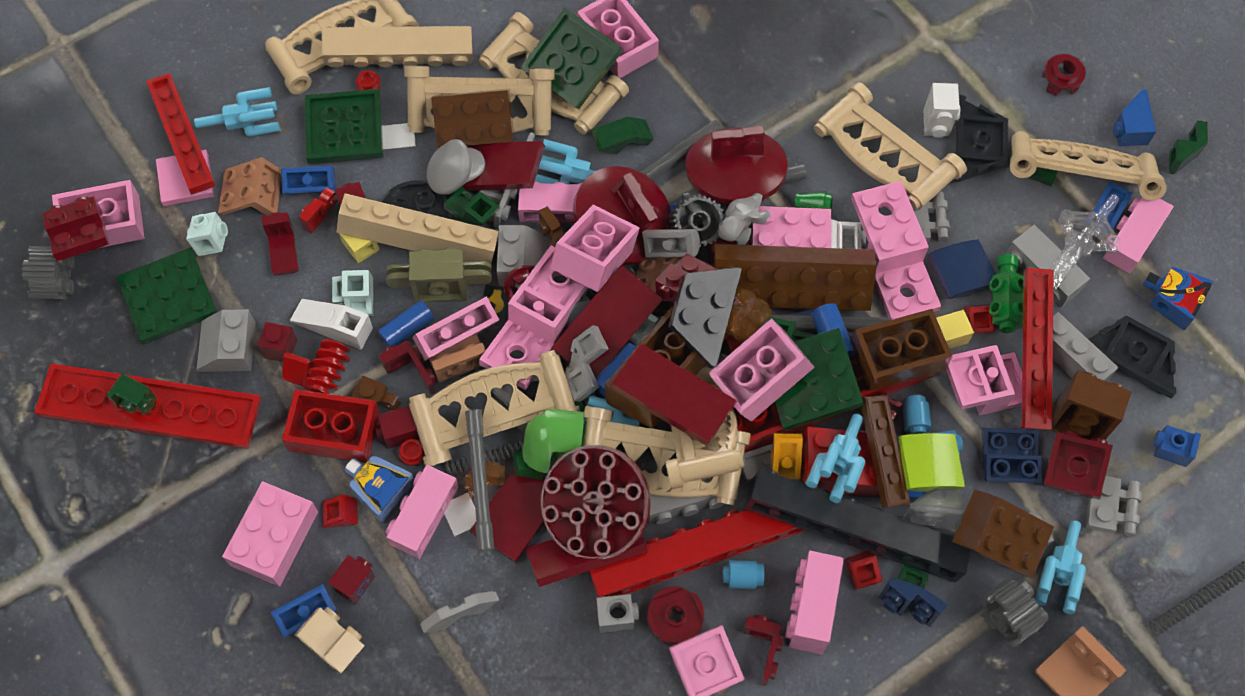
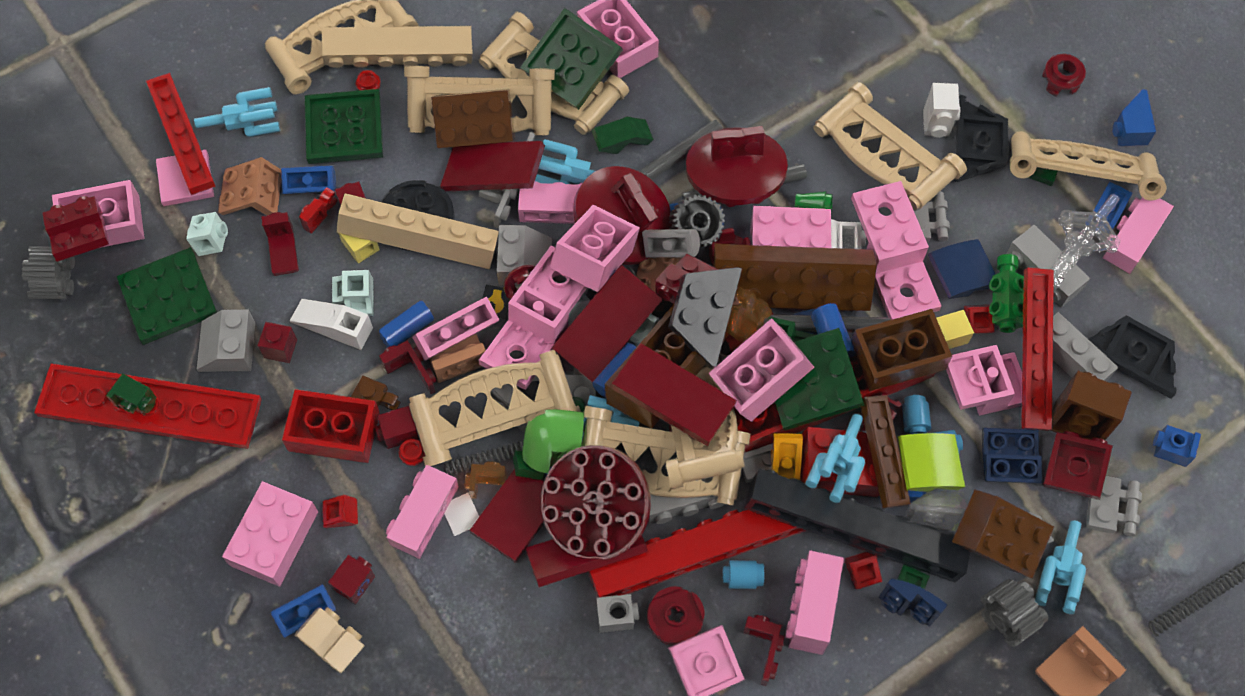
red slope [282,352,313,387] -> none
red piece [303,339,351,394] -> none
torso [345,456,414,524] -> none
white sticker [382,123,415,149] -> none
olive brick [386,248,492,303] -> none
light grey tile [420,591,500,633] -> none
light grey piece [427,139,485,195] -> none
dark green slope [444,187,500,226] -> none
dark grey piece [465,409,494,551] -> none
reddish brown plate [537,206,565,247] -> none
light grey tile [565,325,608,402] -> none
light grey animal [718,193,770,245] -> none
torso [1142,267,1214,330] -> none
dark green slope [1169,120,1208,174] -> none

